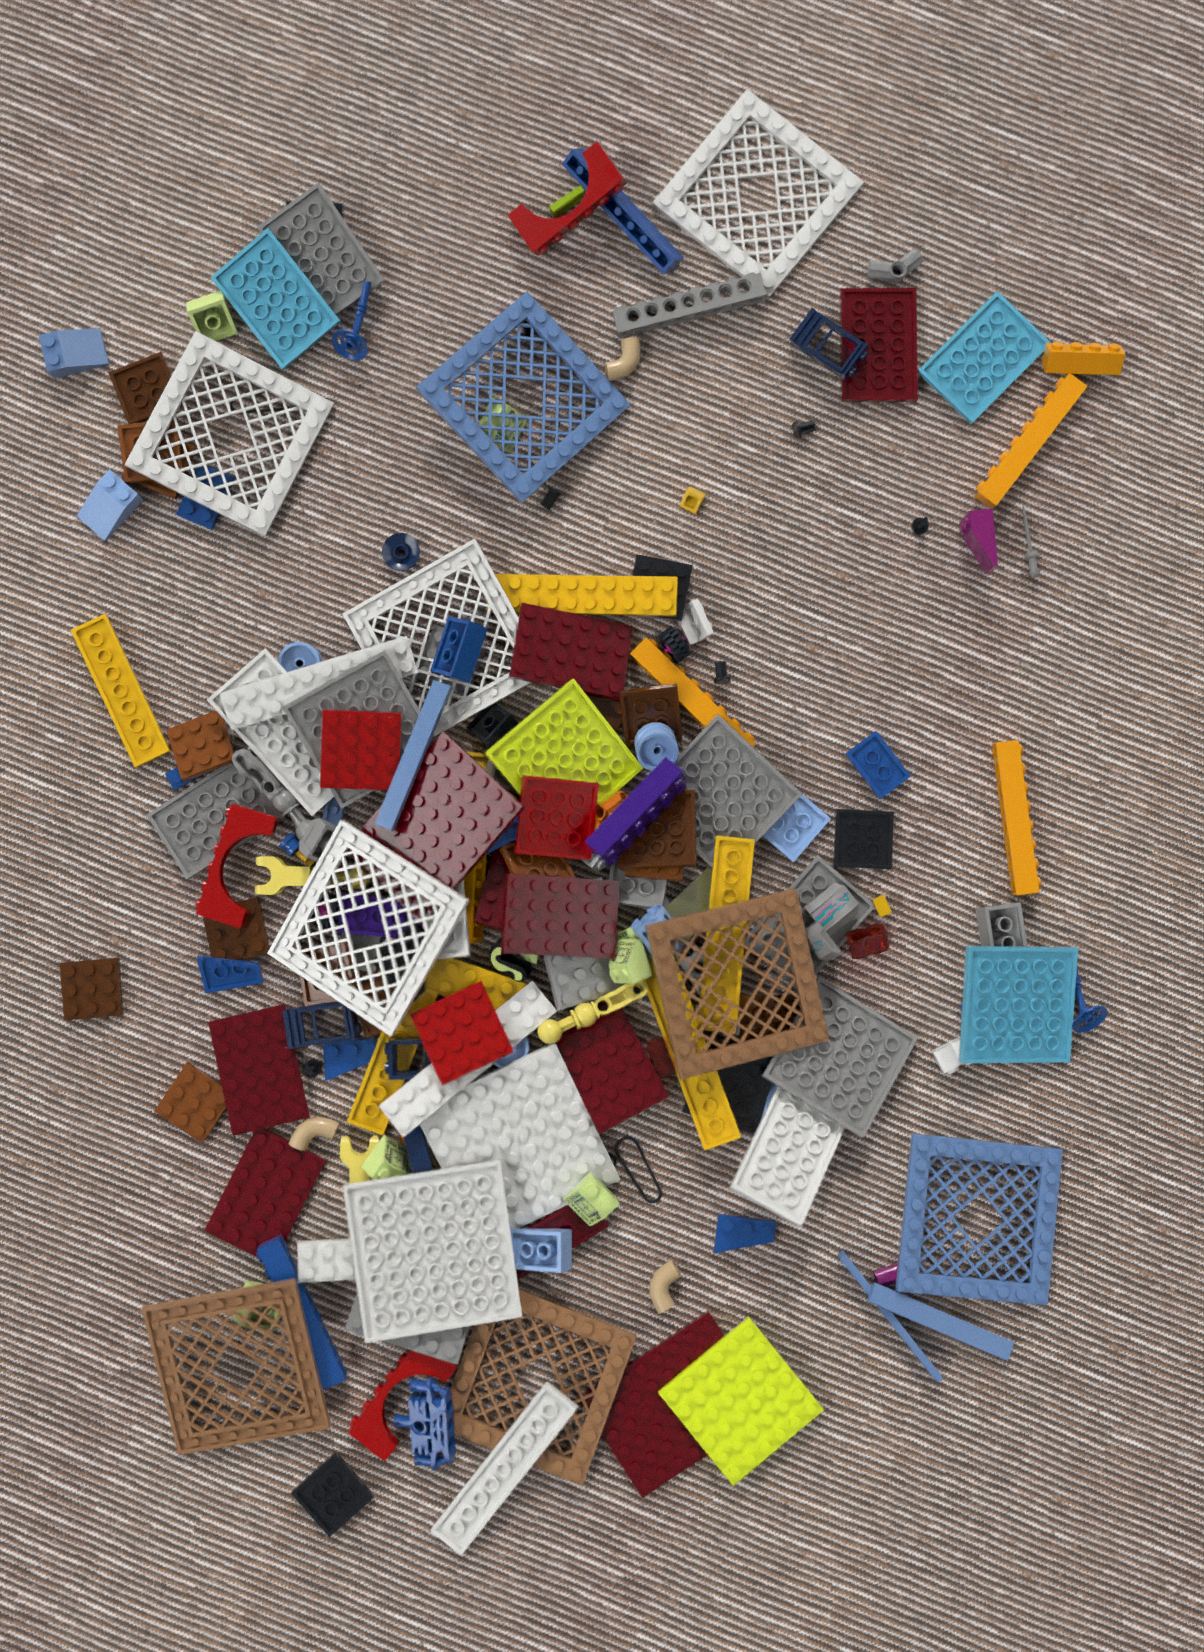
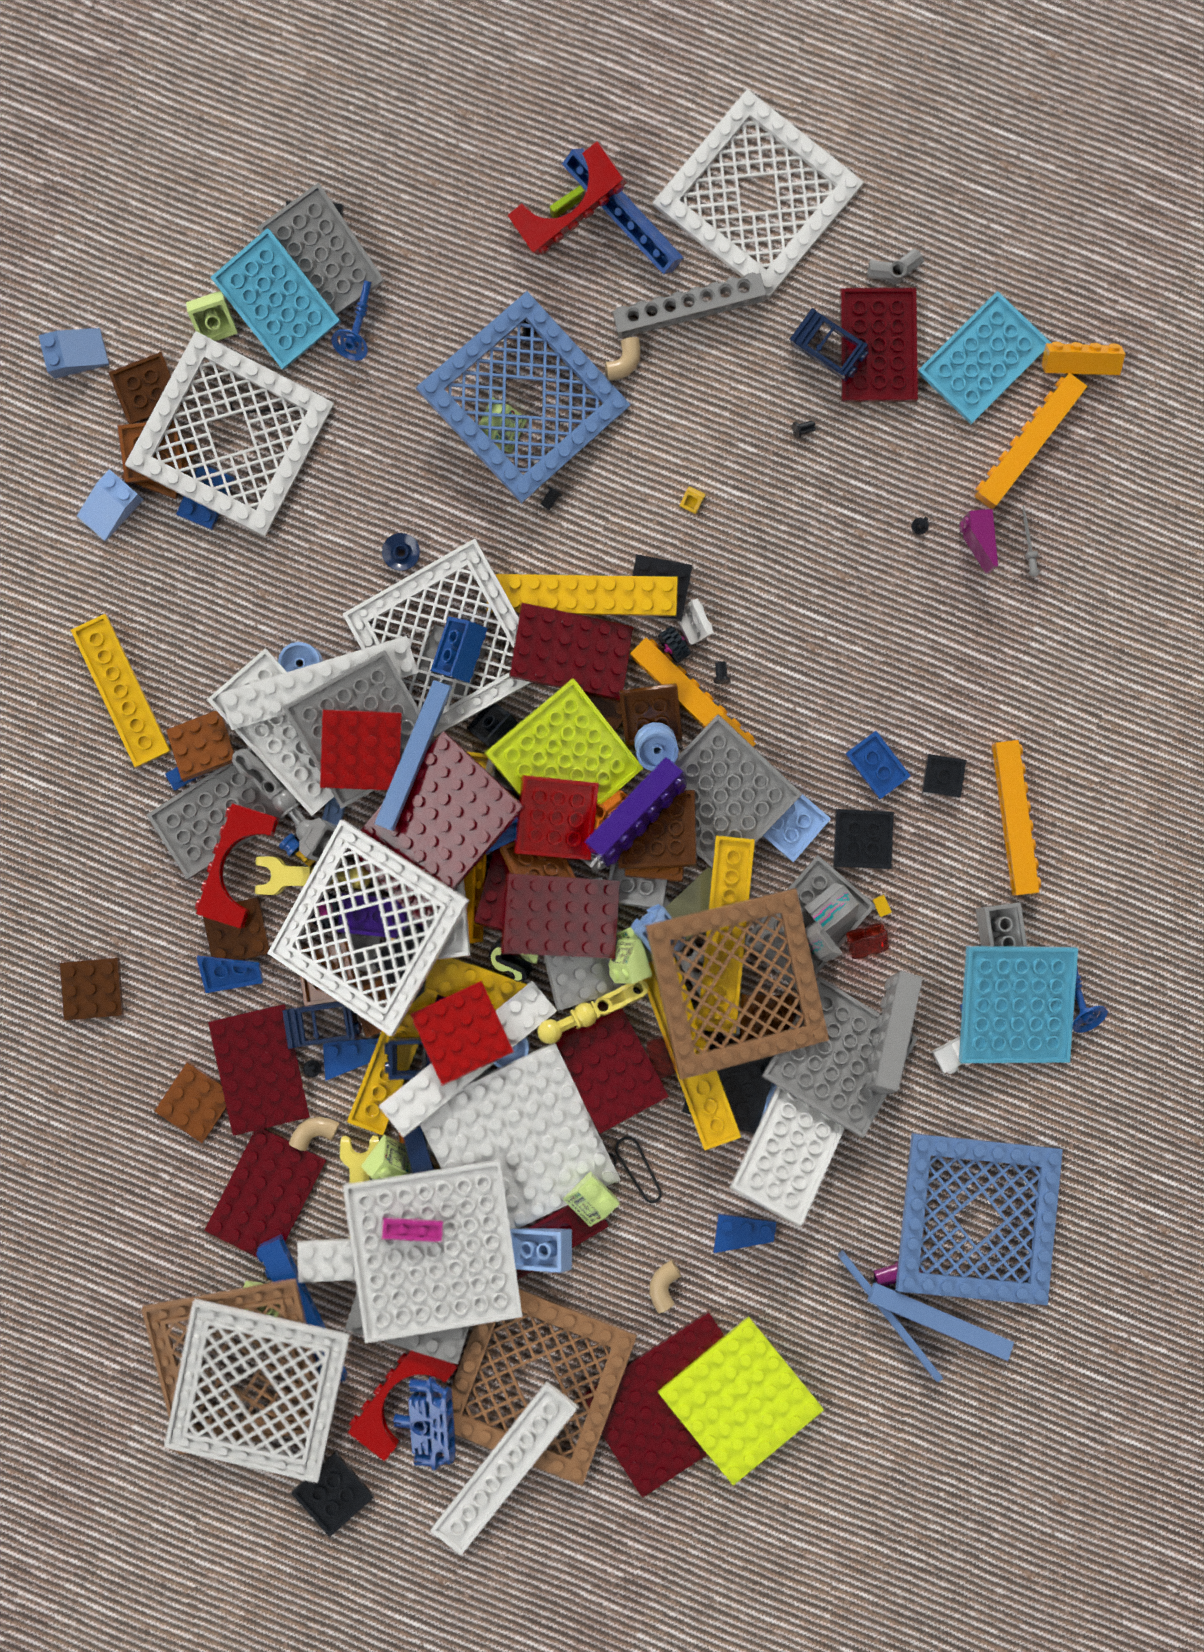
none -> white plate [164,1299,350,1483]
none -> dark pink plate [382,1217,443,1242]
none -> light grey brick [864,971,923,1095]
none -> black plate [921,754,966,798]

